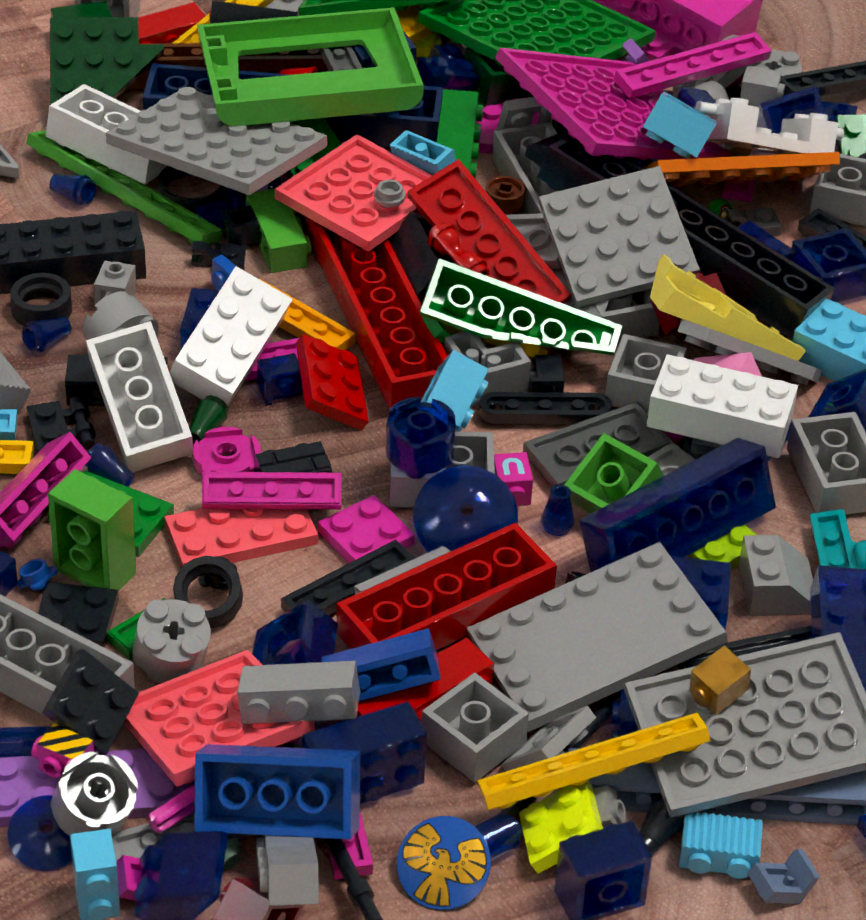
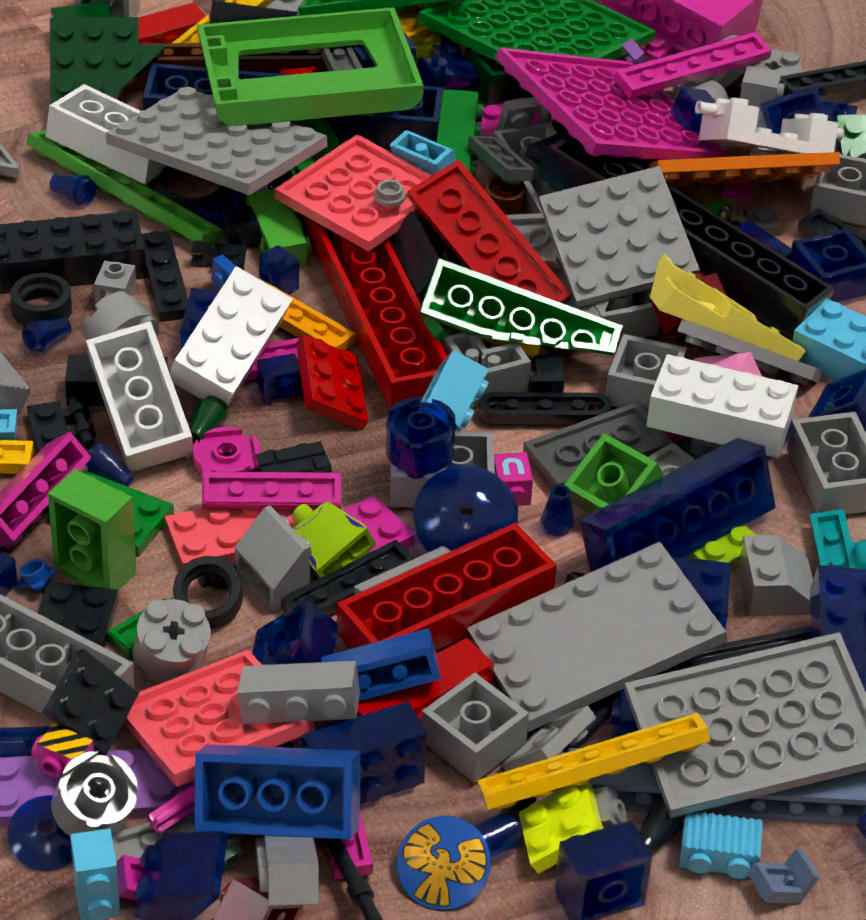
red piece [427,222,490,276] -> none
medium azure brick [643,92,717,159] -> none
pearl gold brick [689,645,751,715] -> none
none -> black plate [142,230,191,322]
none -> light grey slope [235,505,312,614]
none -> clear blue brick [259,245,299,295]
none -> lime torso [292,502,376,579]
none -> dark grey plate [467,136,535,184]

